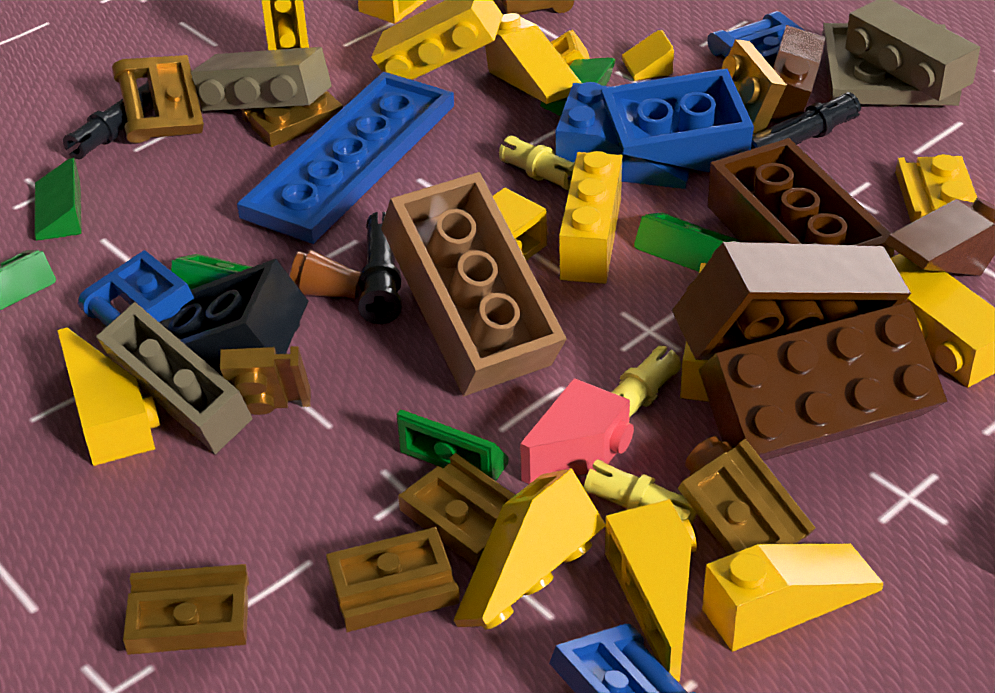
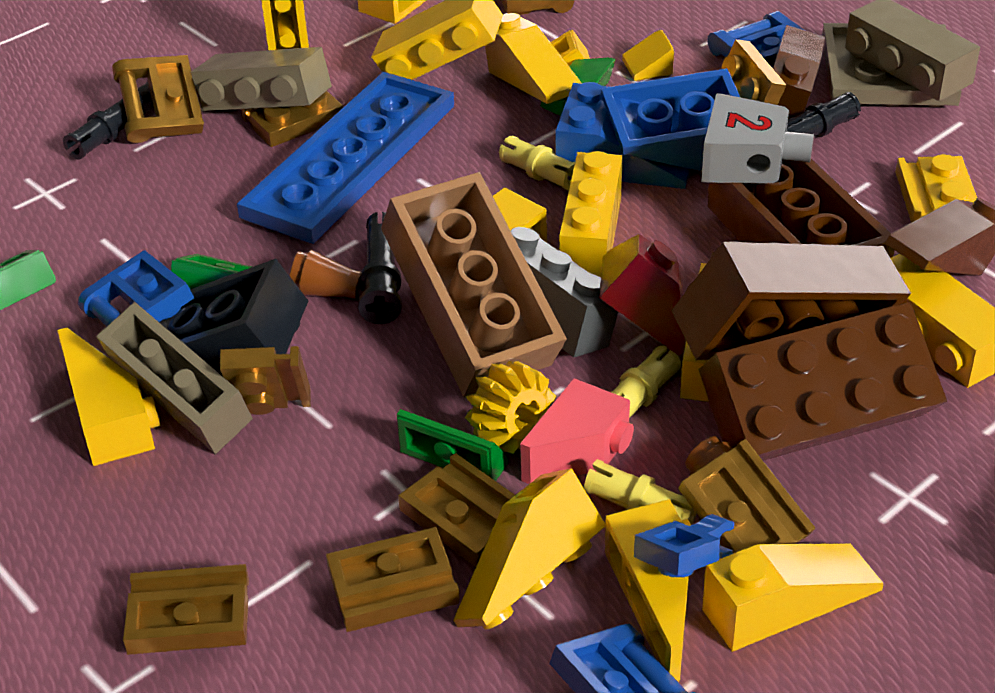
green slope [35,158,82,240] -> none
green slope [634,213,739,272] -> none
none -> yellow gear [465,361,556,454]
none -> dark grey brick [511,227,618,357]
none -> dark red slope [600,234,686,356]
none -> blue plate [634,514,734,577]
none -> light grey torso [701,93,814,183]

